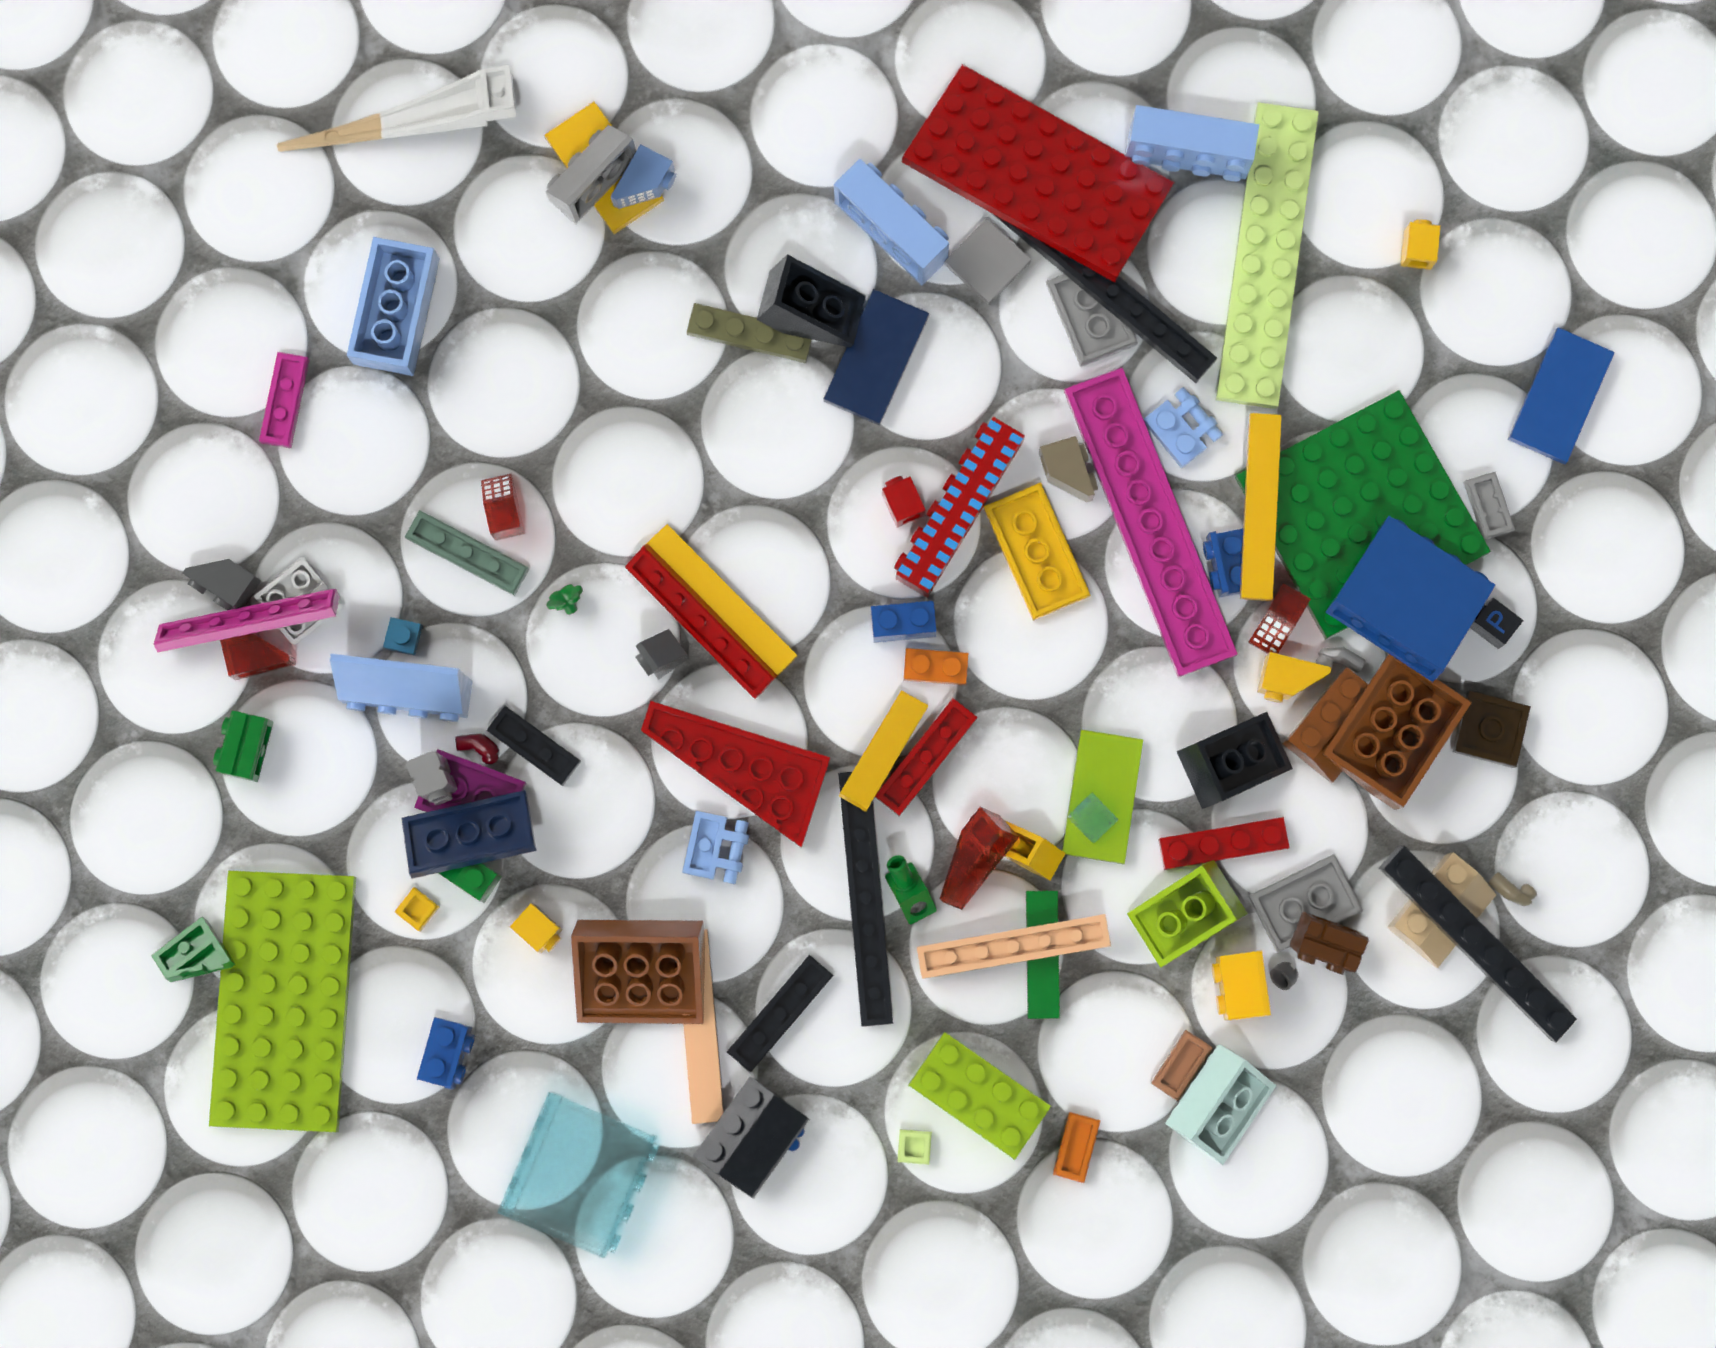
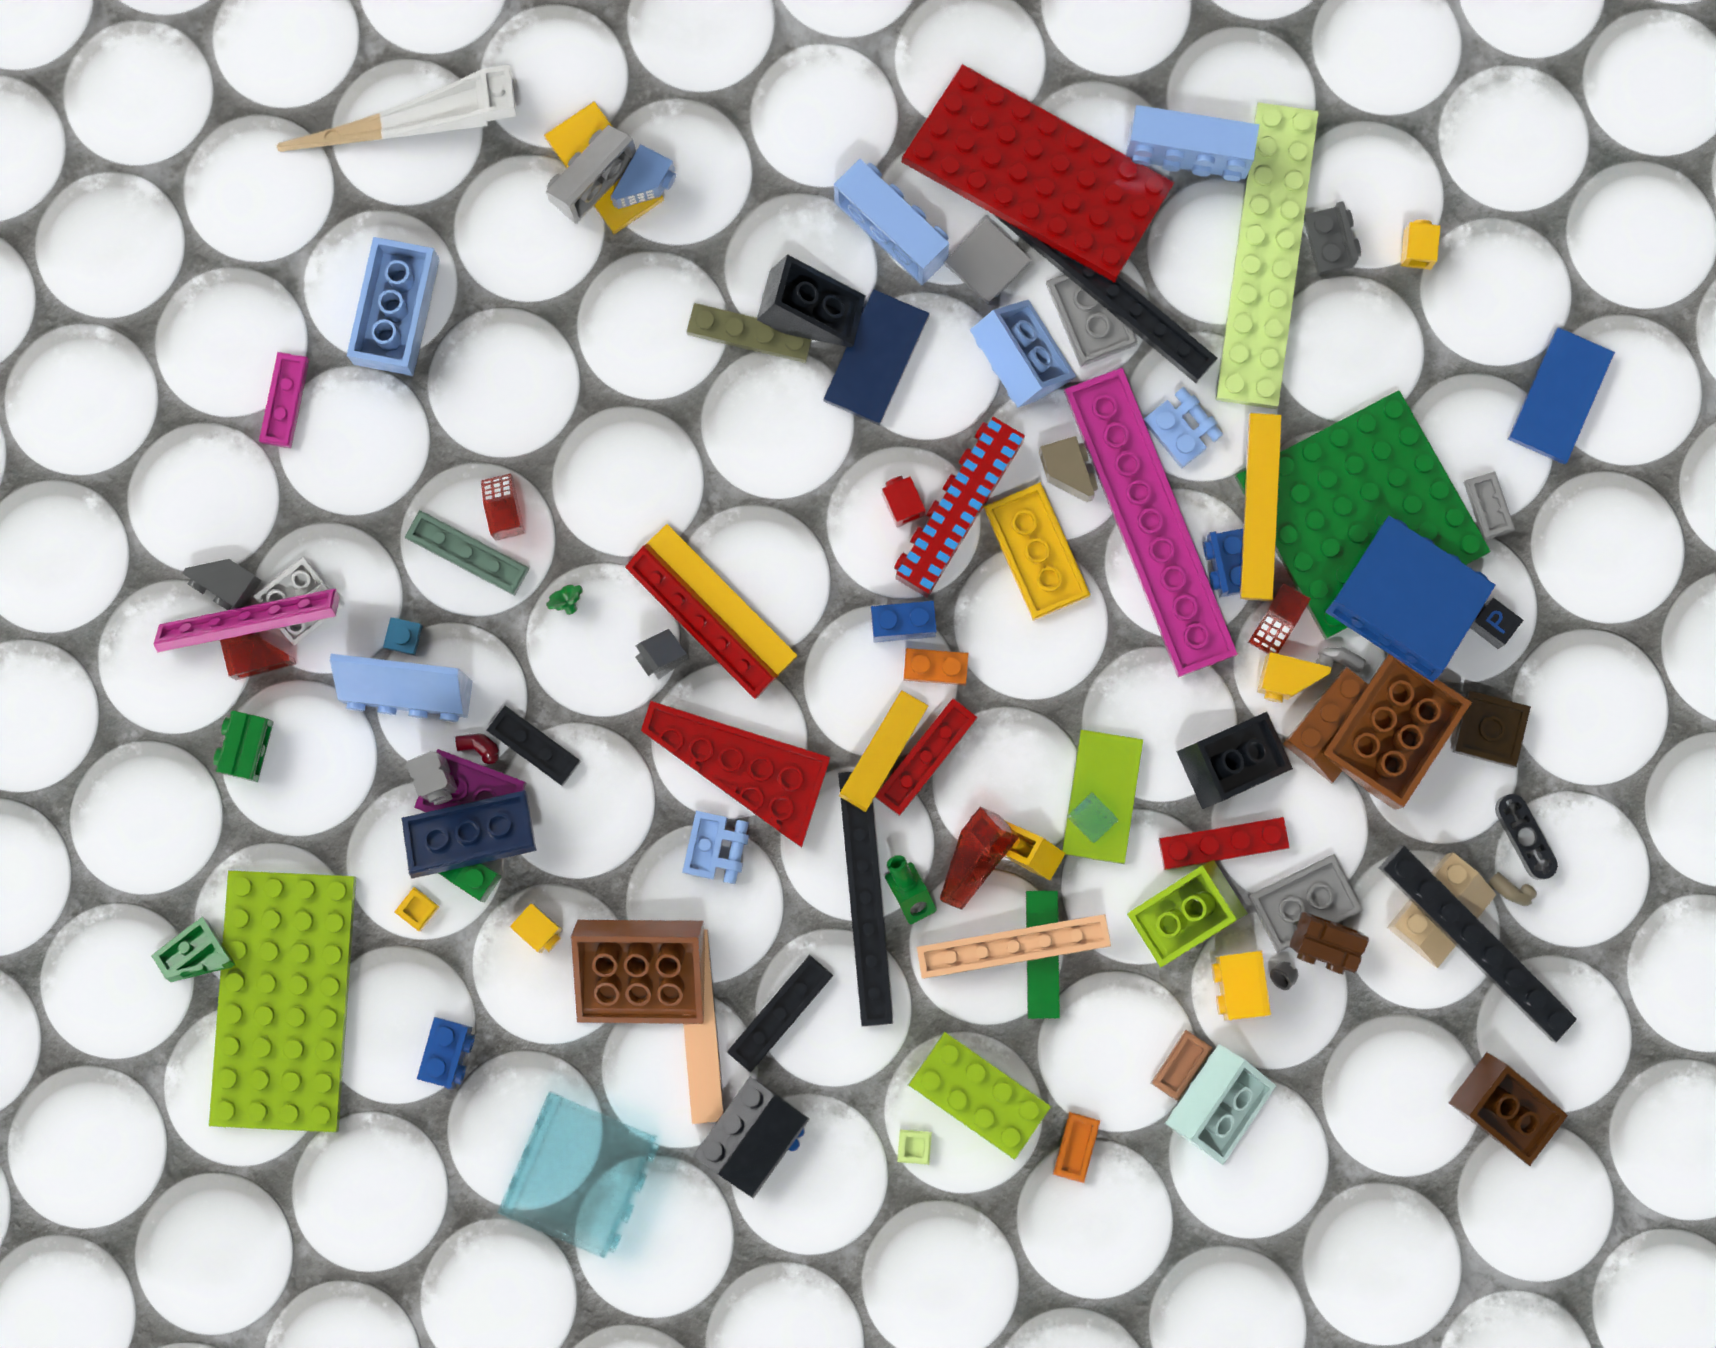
none -> light blue slope [970,300,1076,408]
none -> dark grey bracket [1304,201,1361,275]
none -> reddish brown slope [1448,1052,1568,1166]
none -> black beam [1495,794,1558,880]

